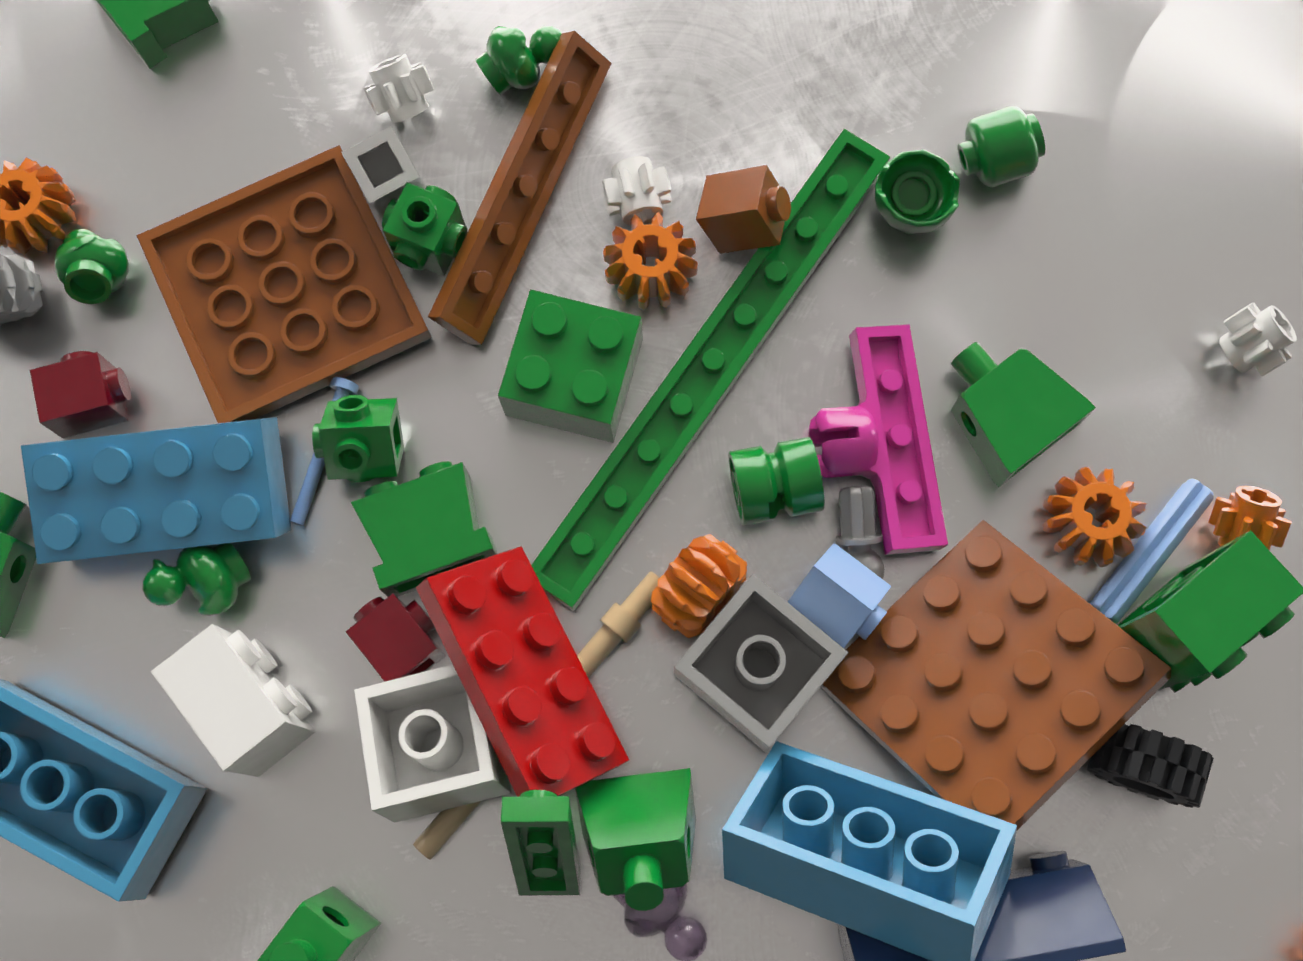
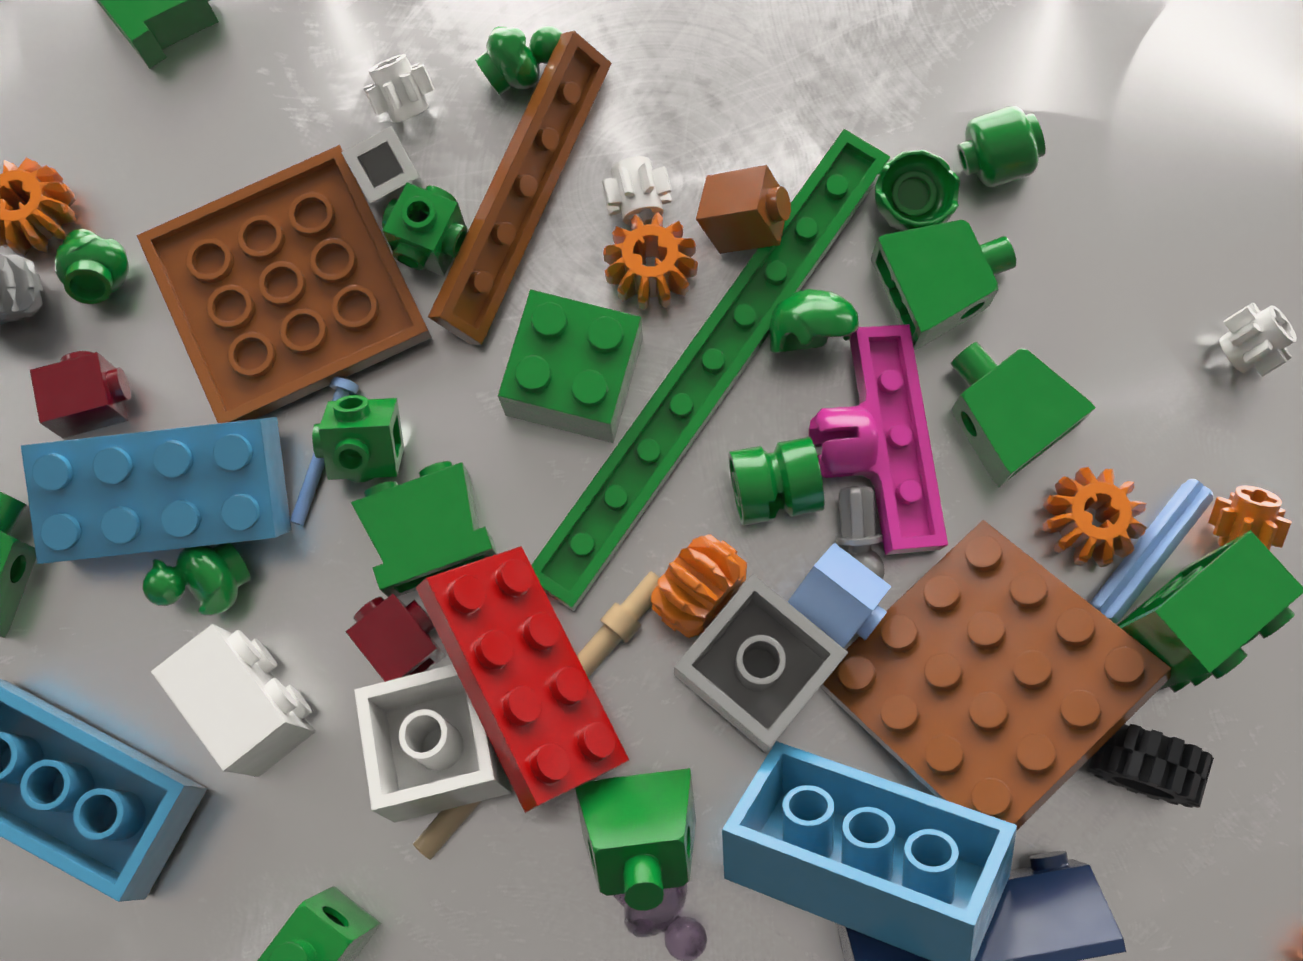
green plate [501,790,580,896] -> none
none -> green hair [770,289,859,353]
none -> green torso [871,219,1016,350]

